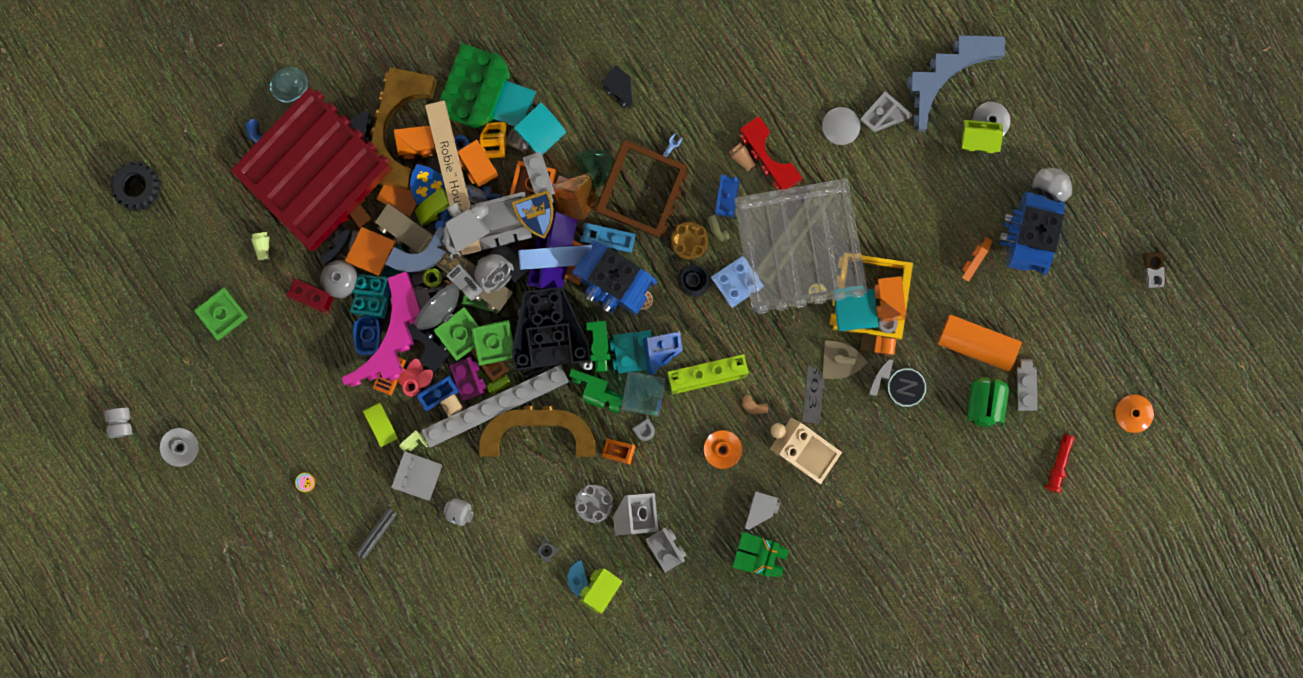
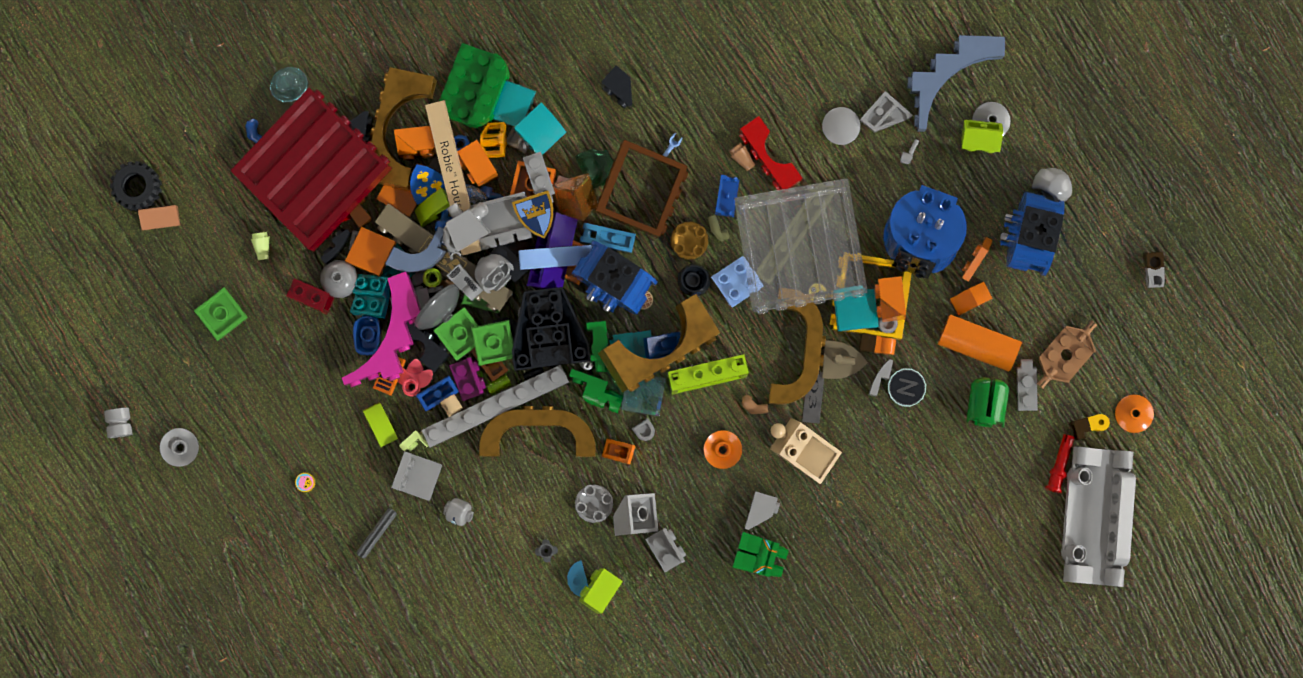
none -> nougat slope [138,205,180,231]
none -> pearl gold arch [598,294,720,393]
none -> pearl gold arch [769,288,826,405]
none -> blue piece [883,185,967,279]
none -> light grey hand [900,139,919,164]
none -> orange slope [950,282,993,316]
none -> medium nougat plate [1037,320,1097,389]
none -> light grey panel [1061,447,1136,587]
none -> leg [1070,414,1110,441]

